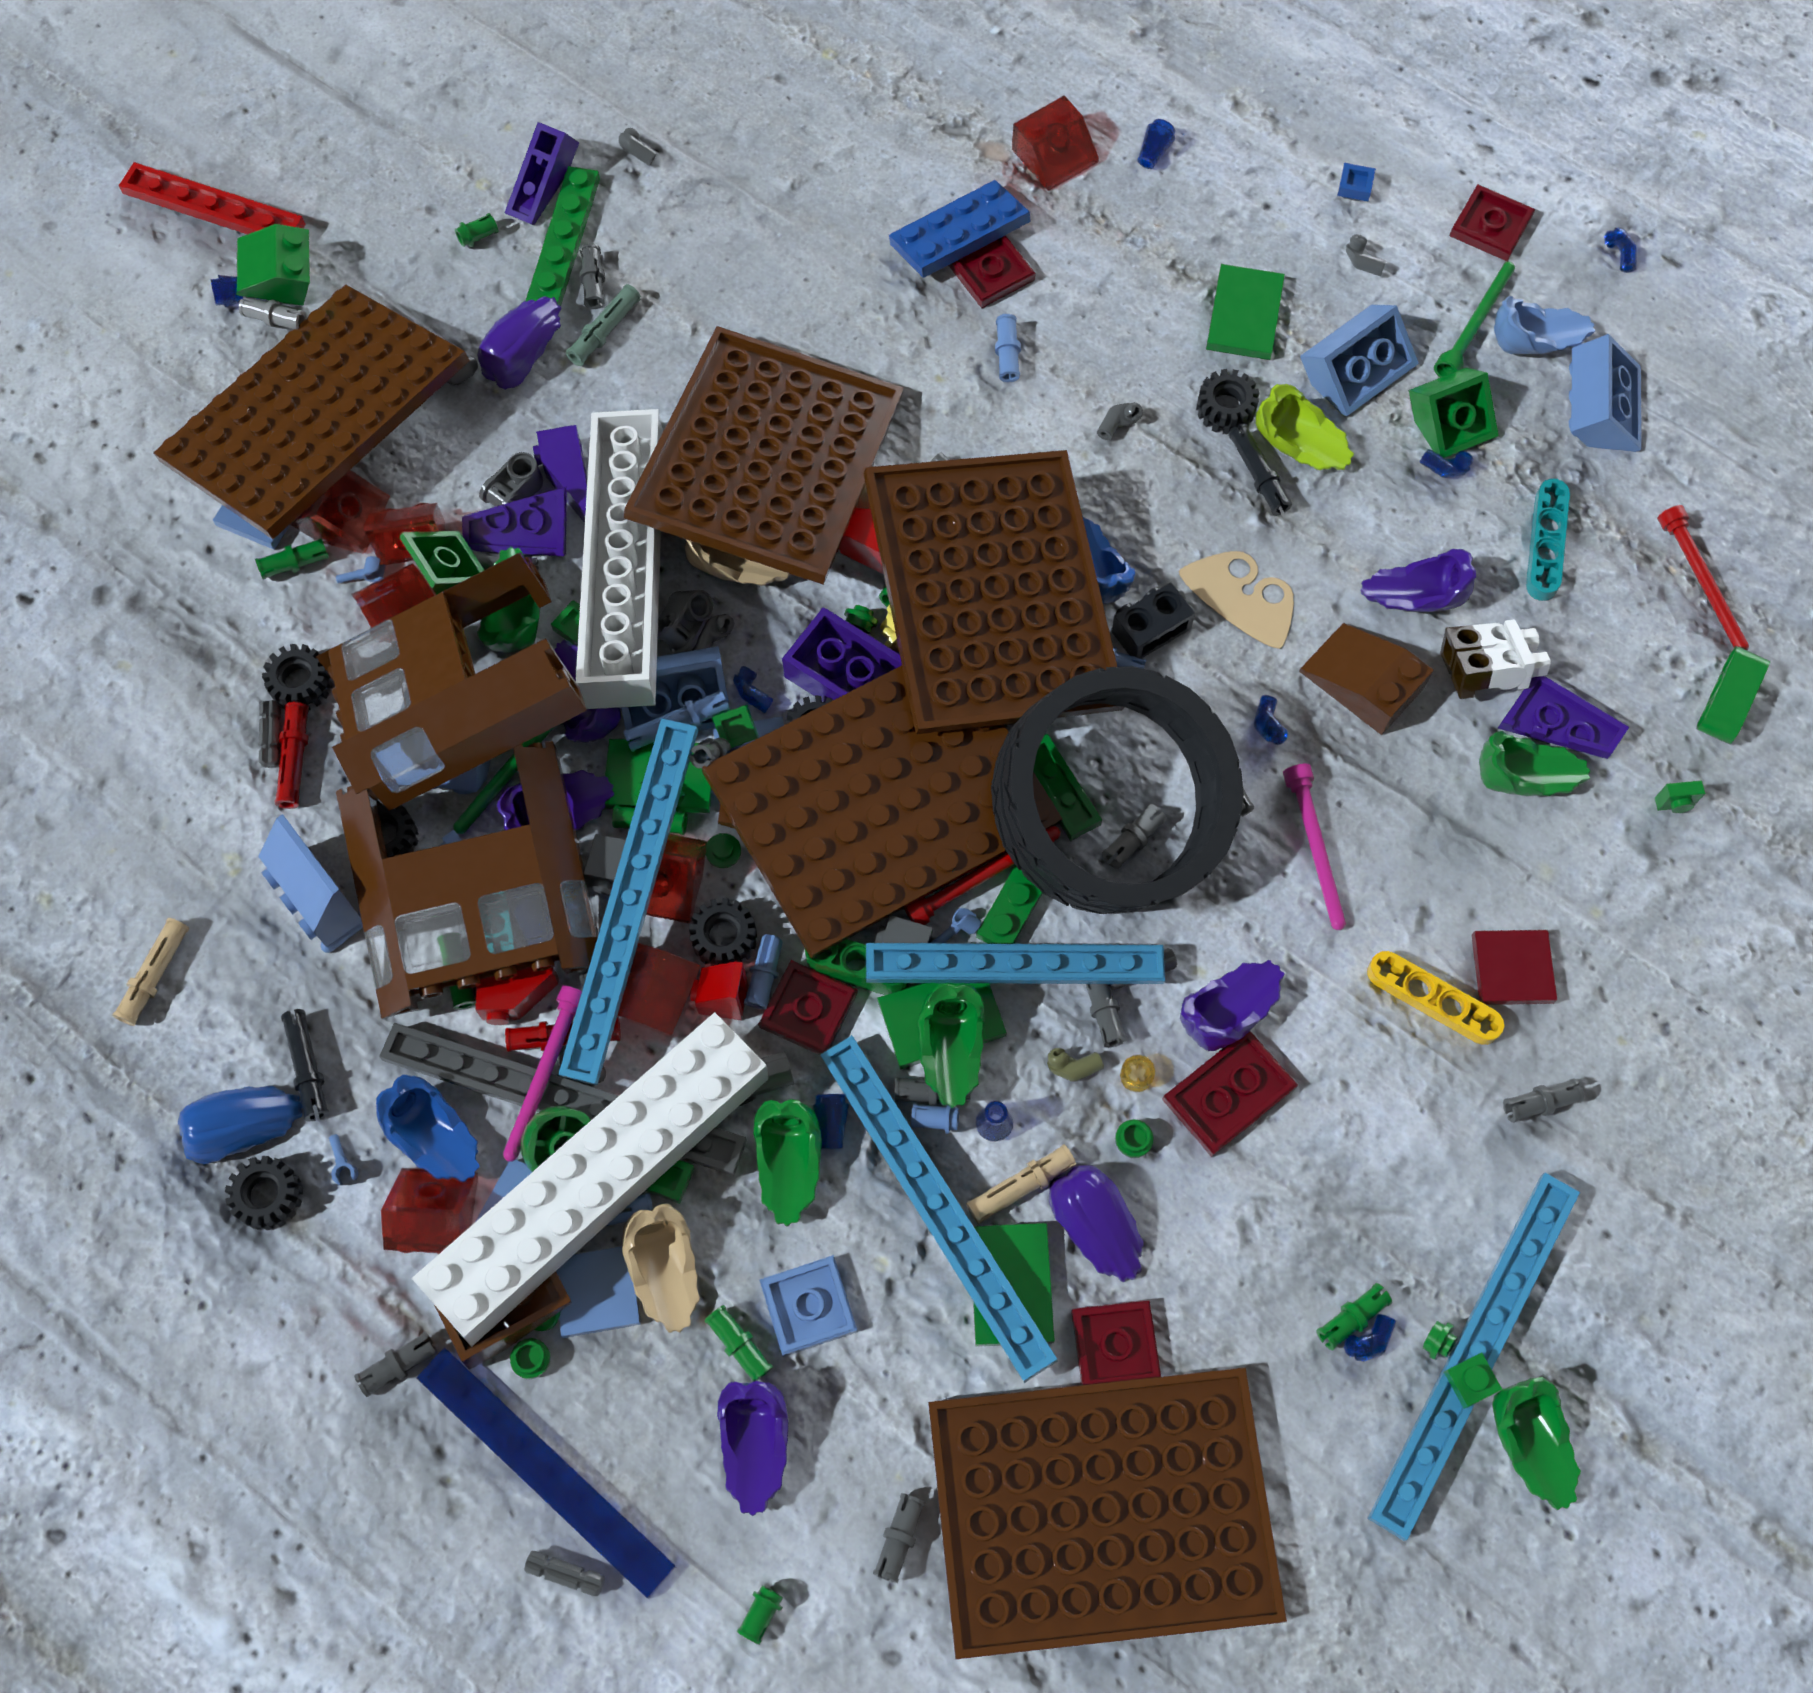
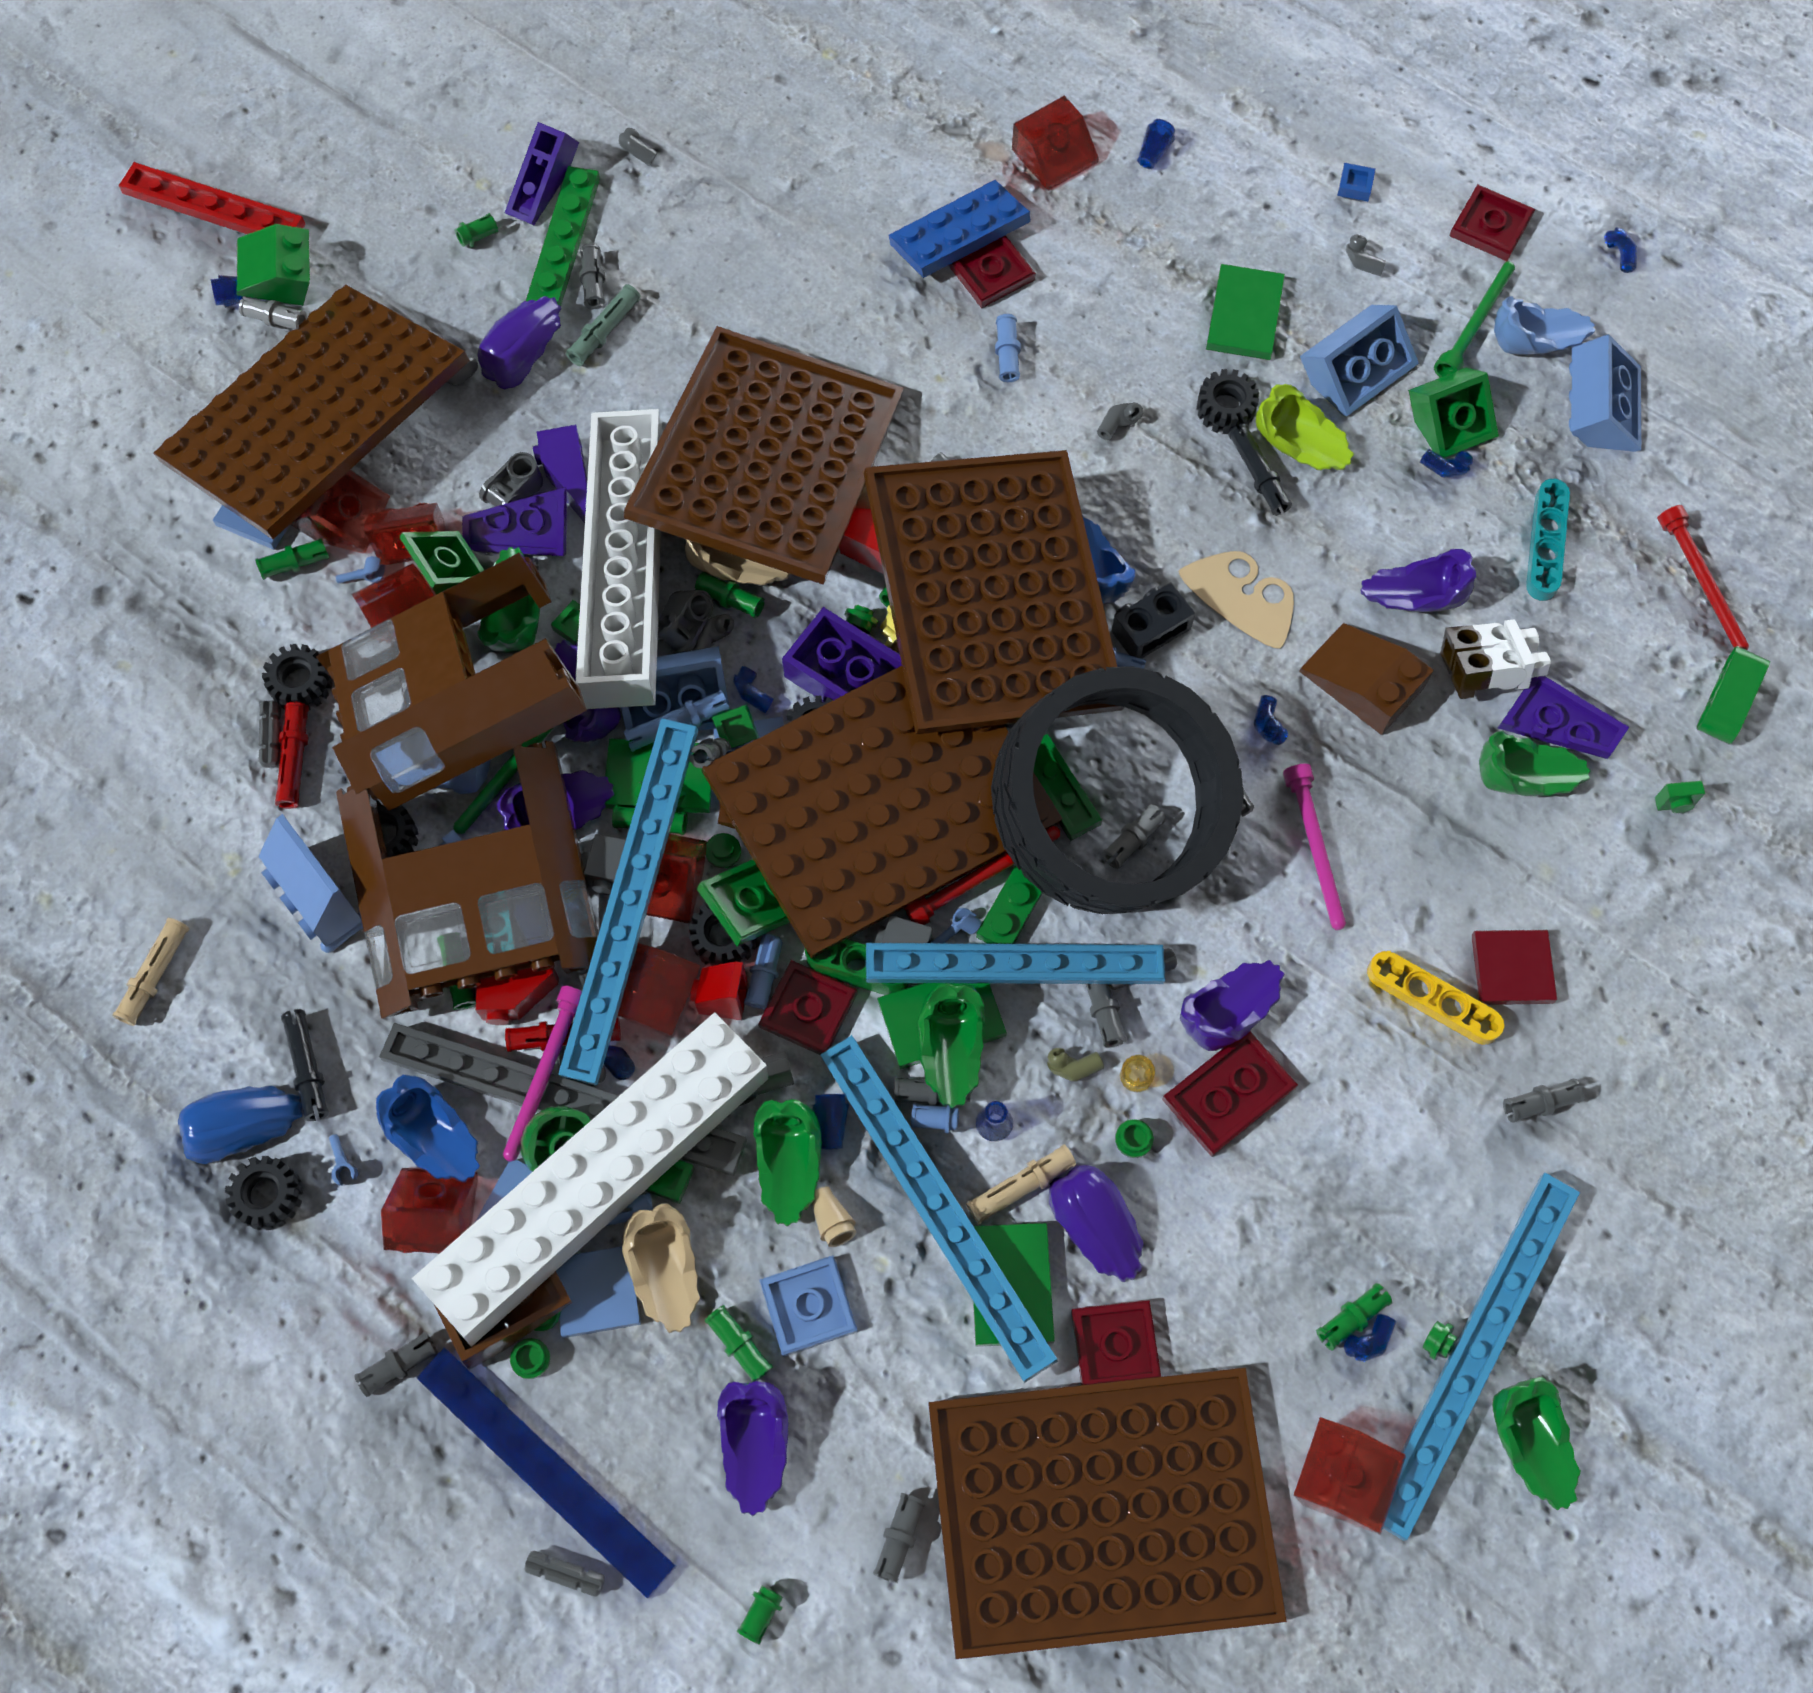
green plate [1444,1352,1502,1409] -> none
none -> clear blue arm [604,1045,635,1080]
none -> green pin [695,572,765,619]
none -> green tile [697,860,790,947]
none -> tan cone [812,1186,856,1247]
none -> clear red slope [1294,1417,1406,1535]

